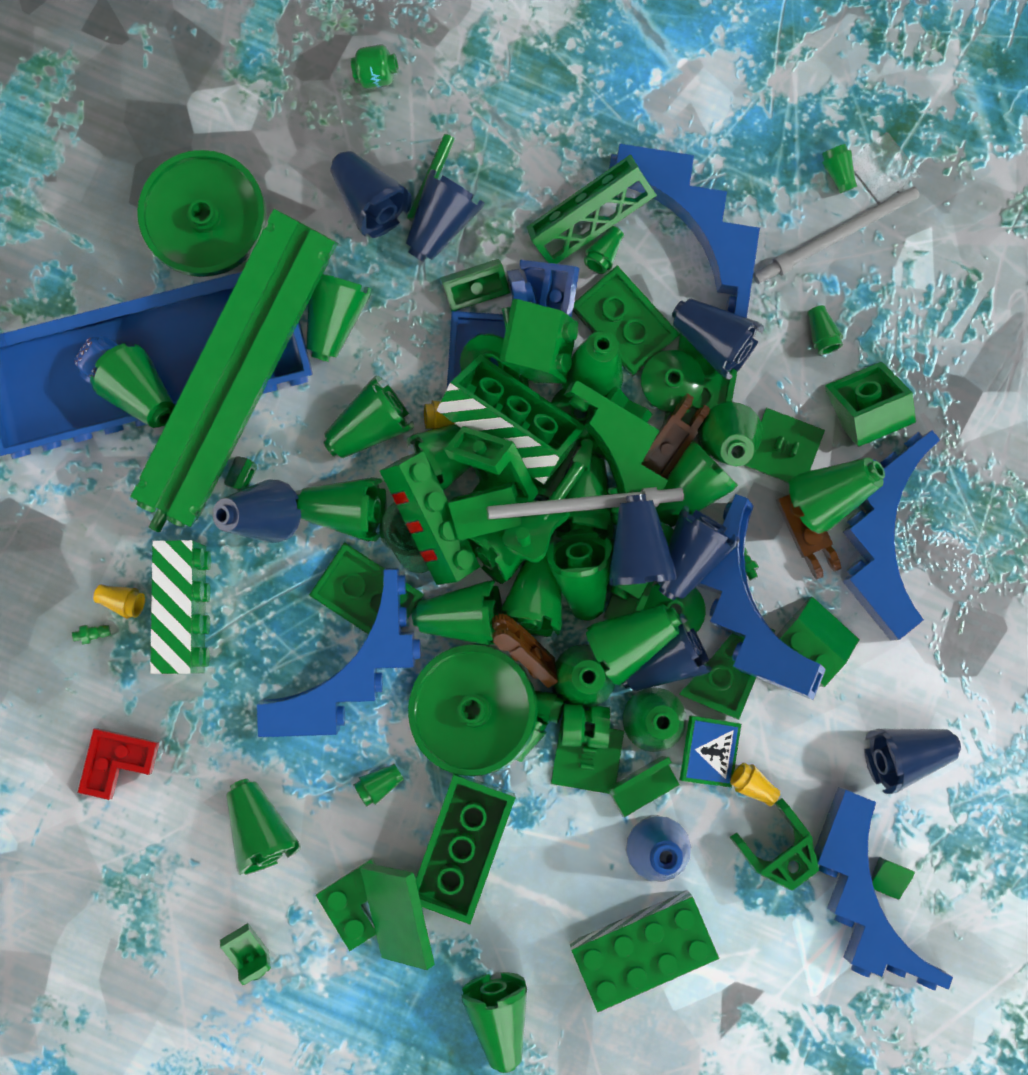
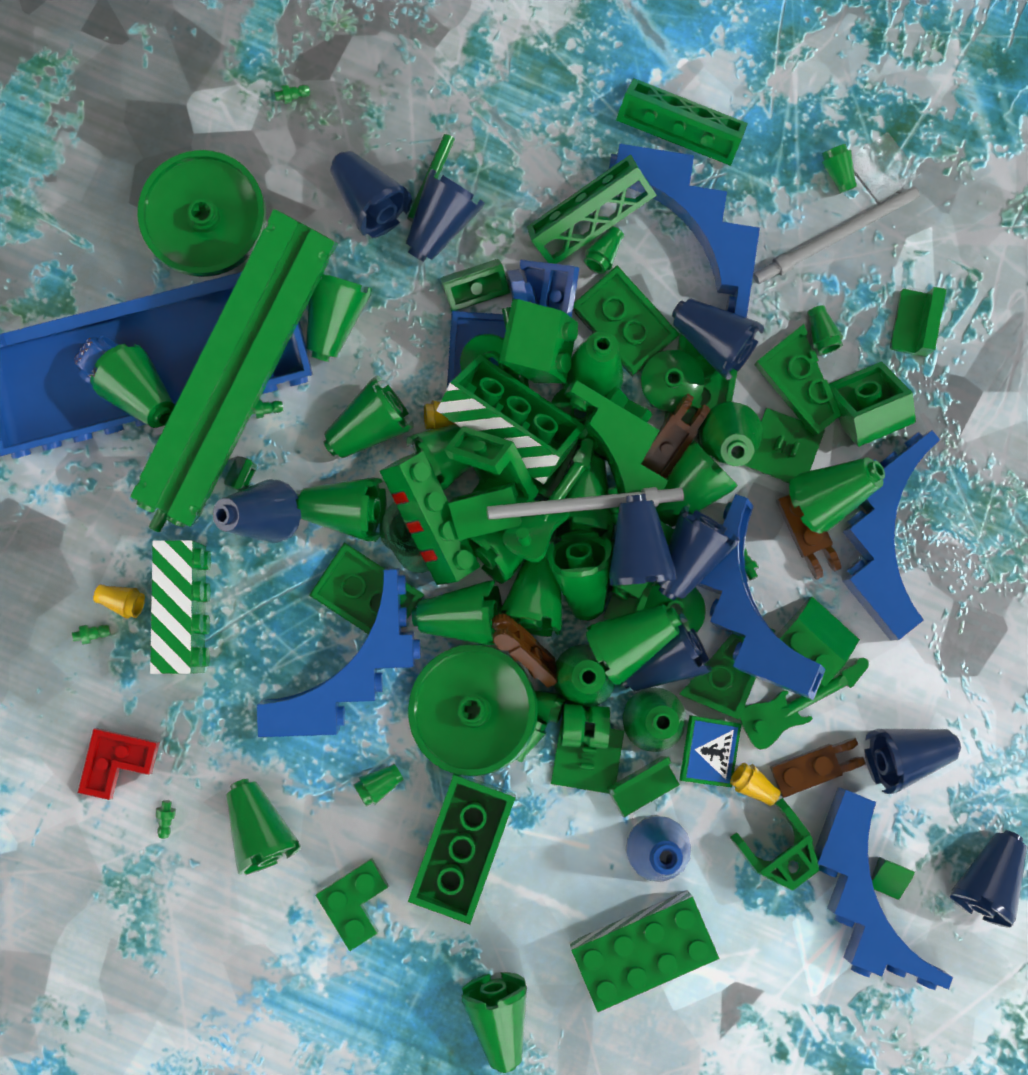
green bracket [220,923,271,985] -> none
green head [351,44,399,90] -> none
green tile [360,863,435,970] -> none
none -> green piece [155,800,176,839]
none -> green piece [252,399,284,419]
none -> green piece [274,85,310,105]
none -> green fence [616,78,748,166]
none -> green piece [740,658,869,750]
none -> green wing [754,324,841,437]
none -> reddish brown hinge [770,738,866,798]
none -> green panel [890,287,947,357]
none -> dark blue cone [950,830,1027,928]

